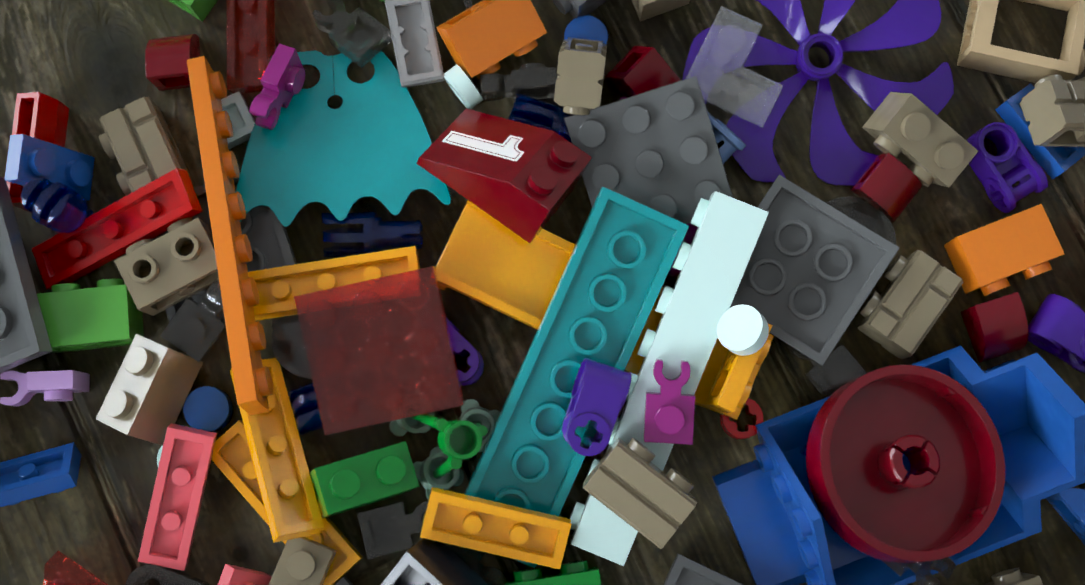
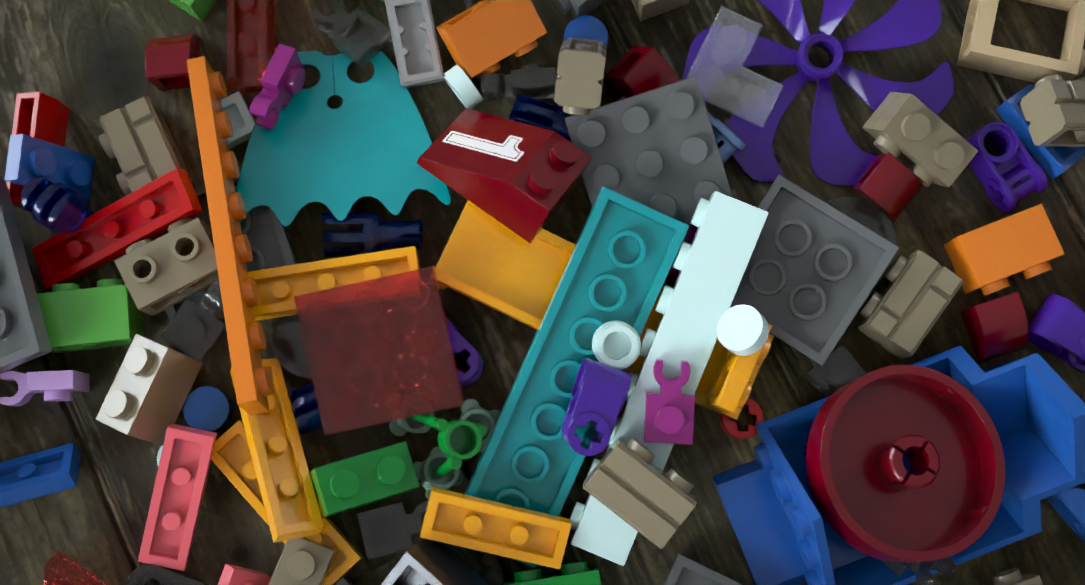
none -> light aqua tile [592,320,641,369]

